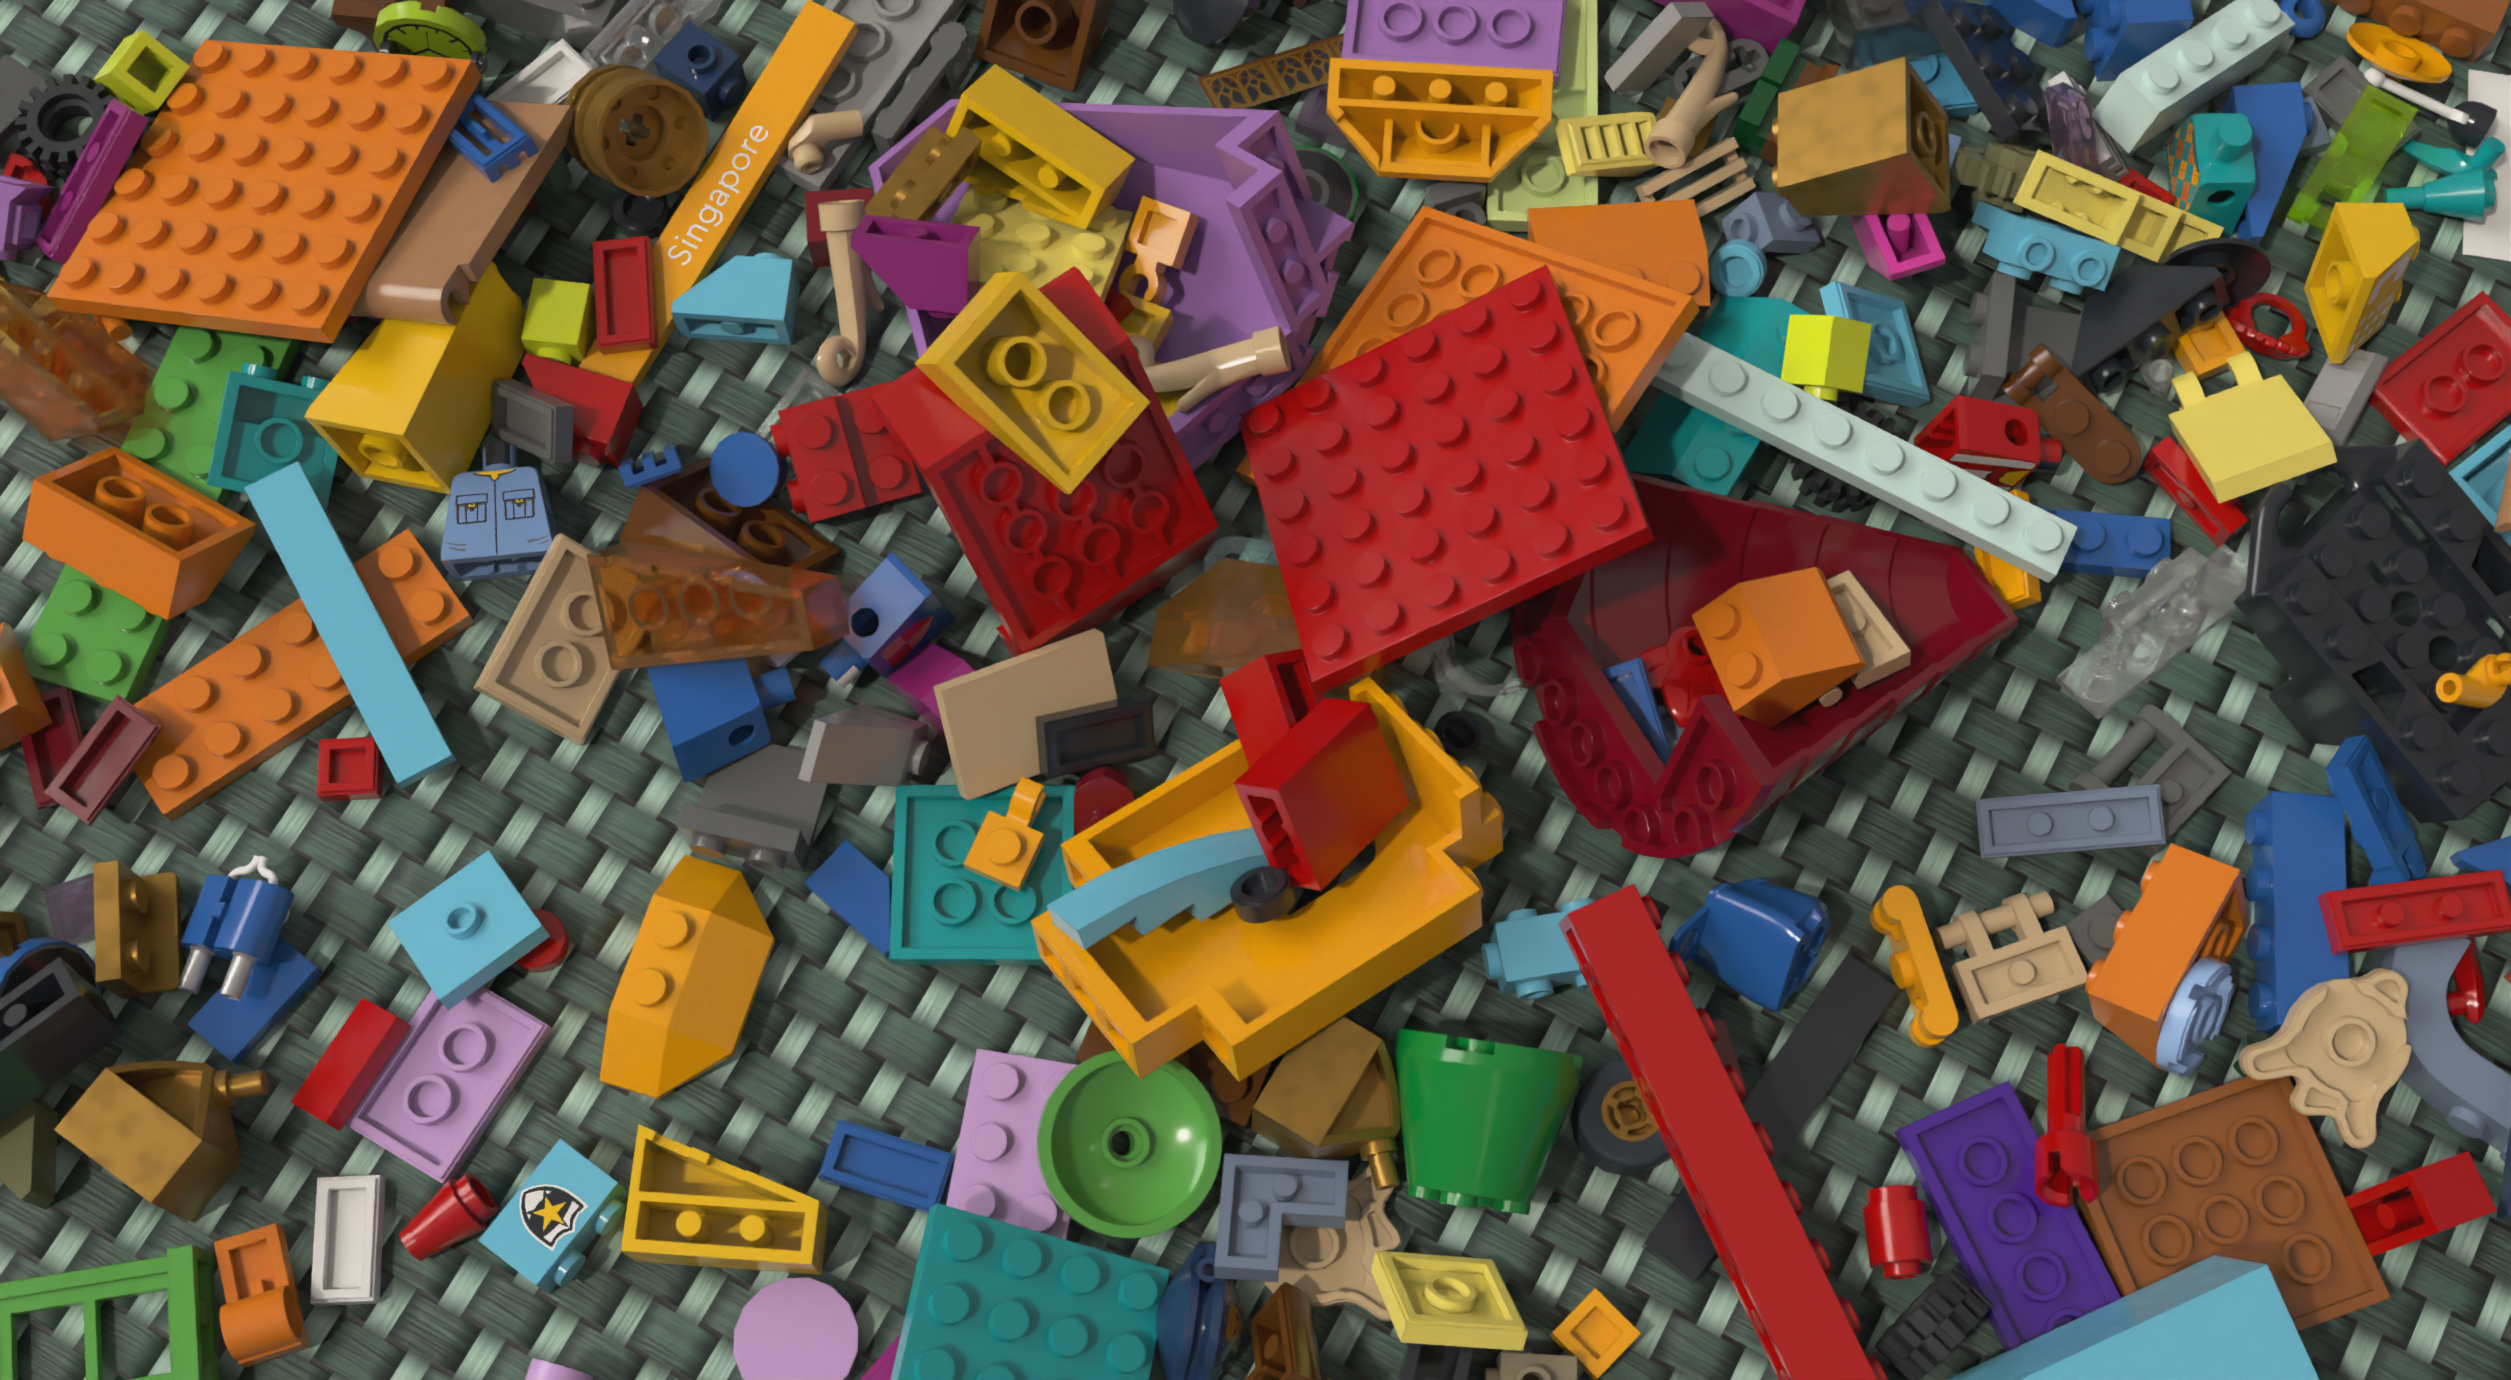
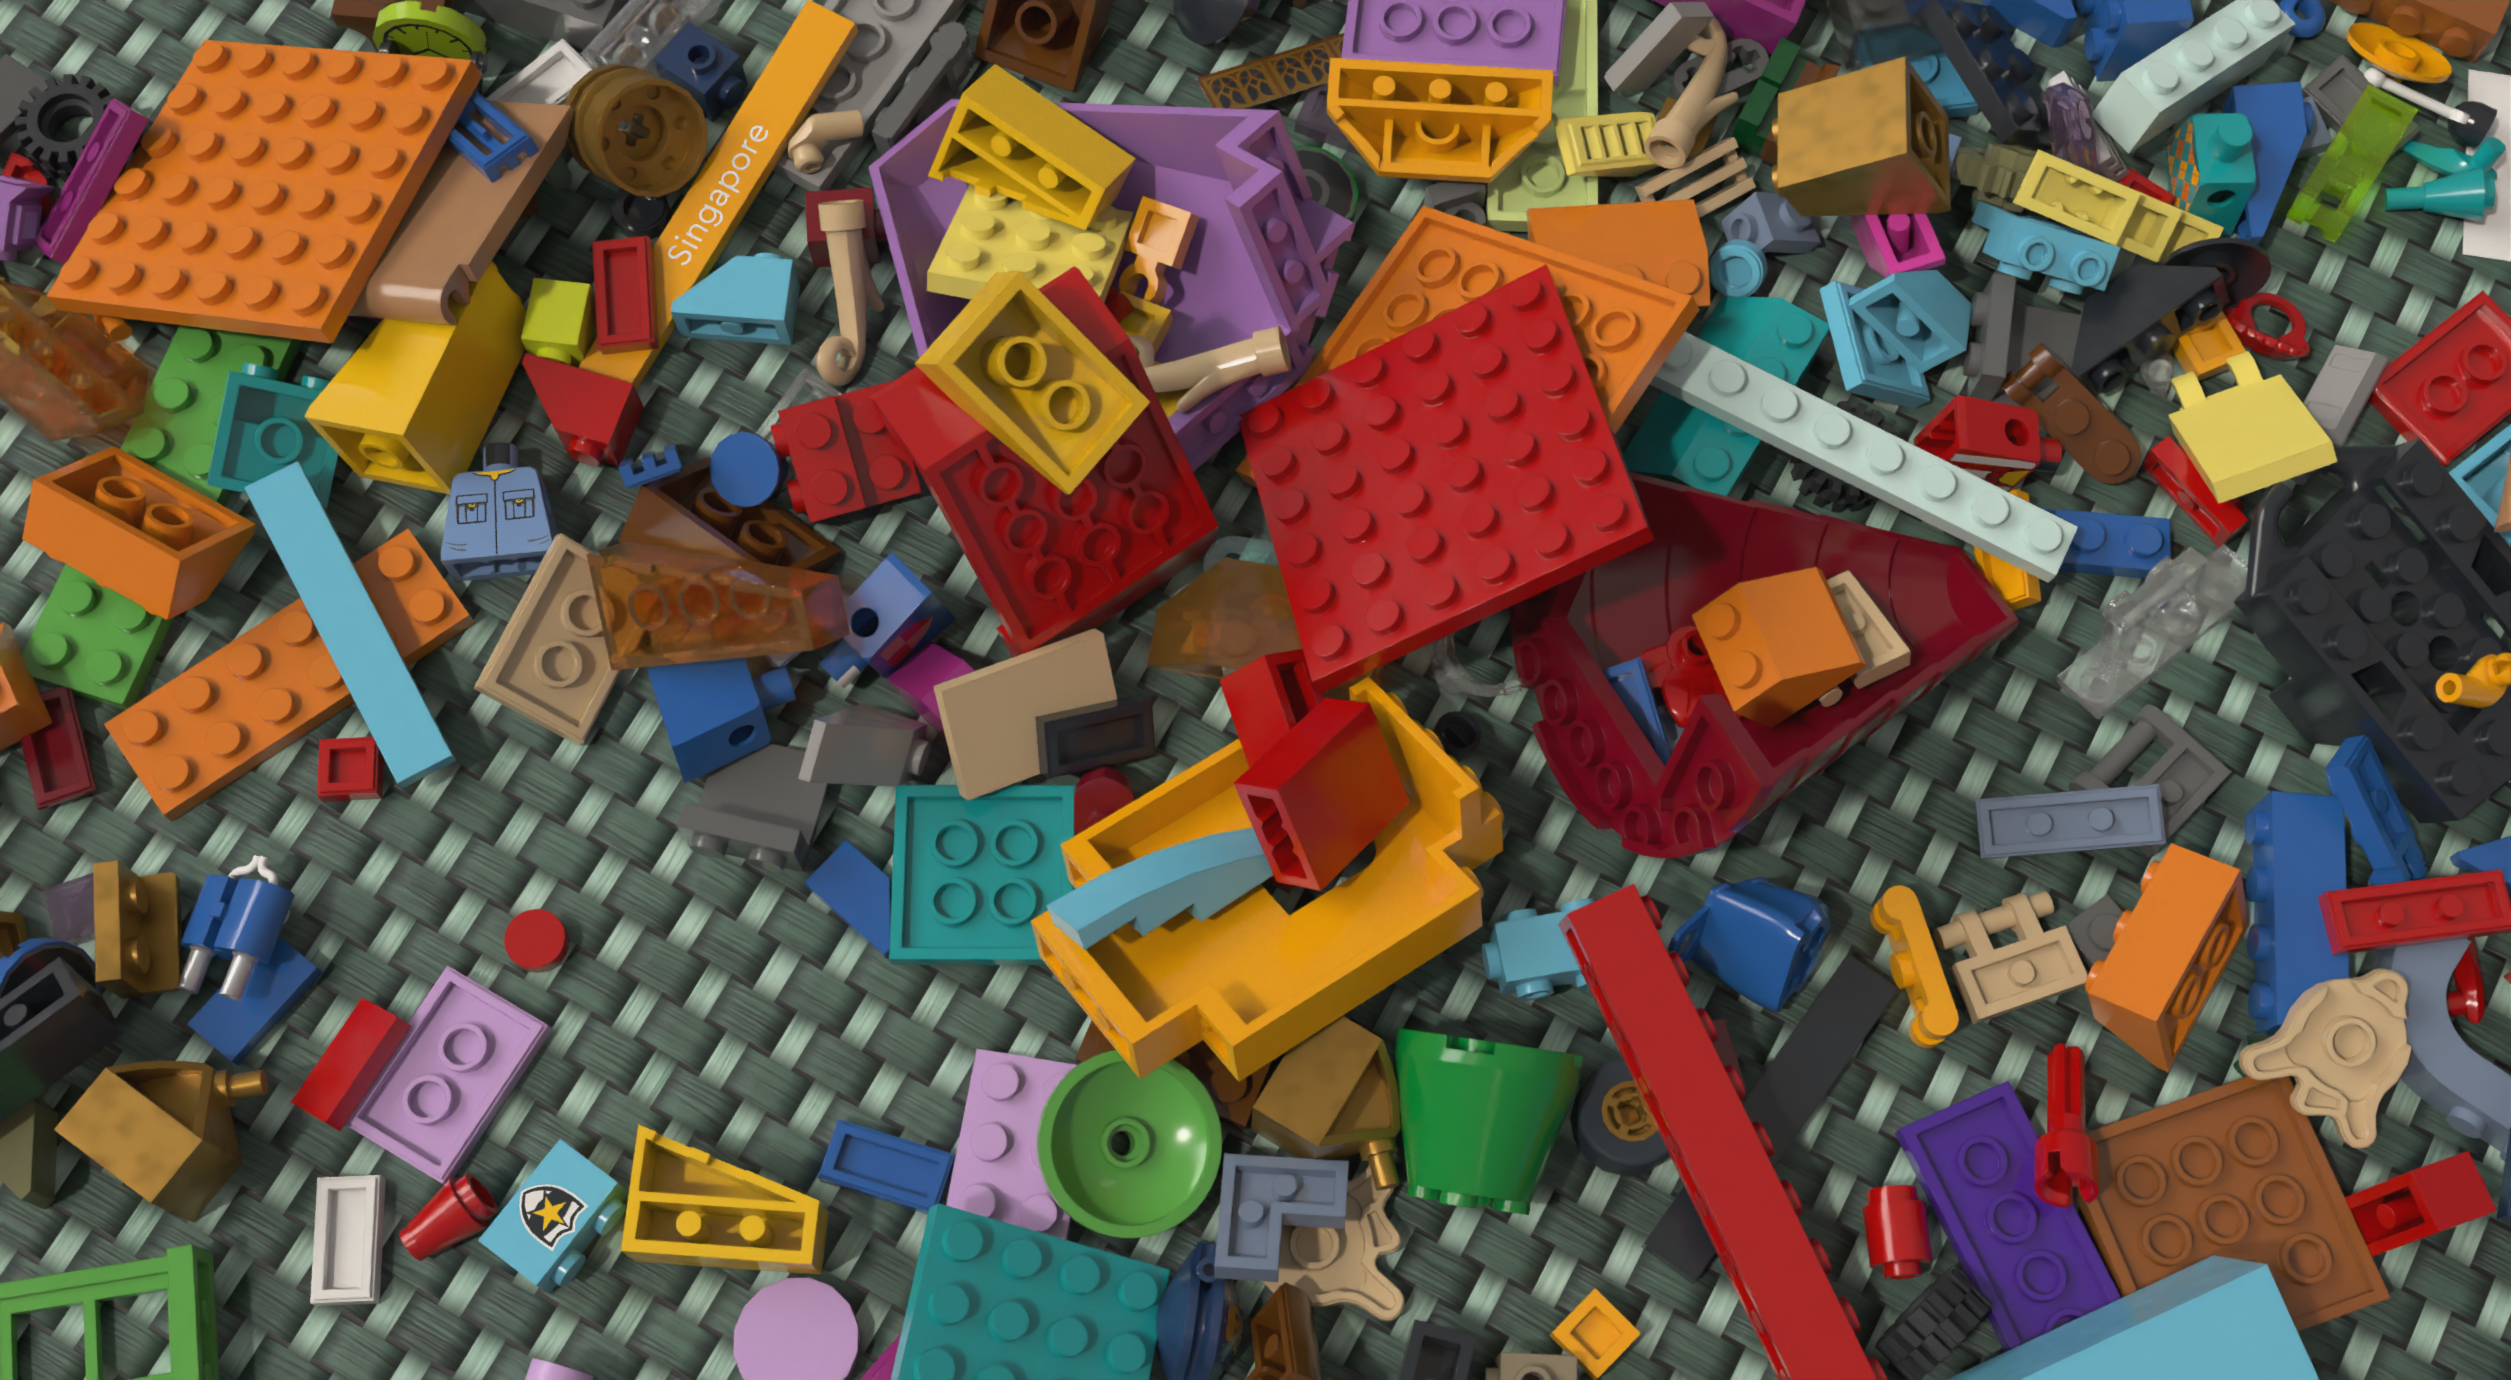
dark red tile [44,694,164,826] -> none
neon yellow brick [93,30,190,115] -> none
orange plate [214,1223,309,1367] -> none
medium azure plate [388,850,550,1010] -> none
dark grey tile [491,378,574,464] -> none
light orange wedge [599,855,775,1100] -> none
magenta slope [851,215,980,318] -> none
pearl gold bracket [865,126,982,221] -> none
light orange plate [963,776,1047,893] -> none
black tile [1230,866,1296,923] -> none
light yellow tile [1371,1251,1528,1351] -> none
neon yellow brick [1781,314,1872,402] -> none
light blue tile [2156,956,2234,1077] -> none
yellow slope [2304,202,2420,364] -> none
none -> medium azure slope [1849,269,1972,374]

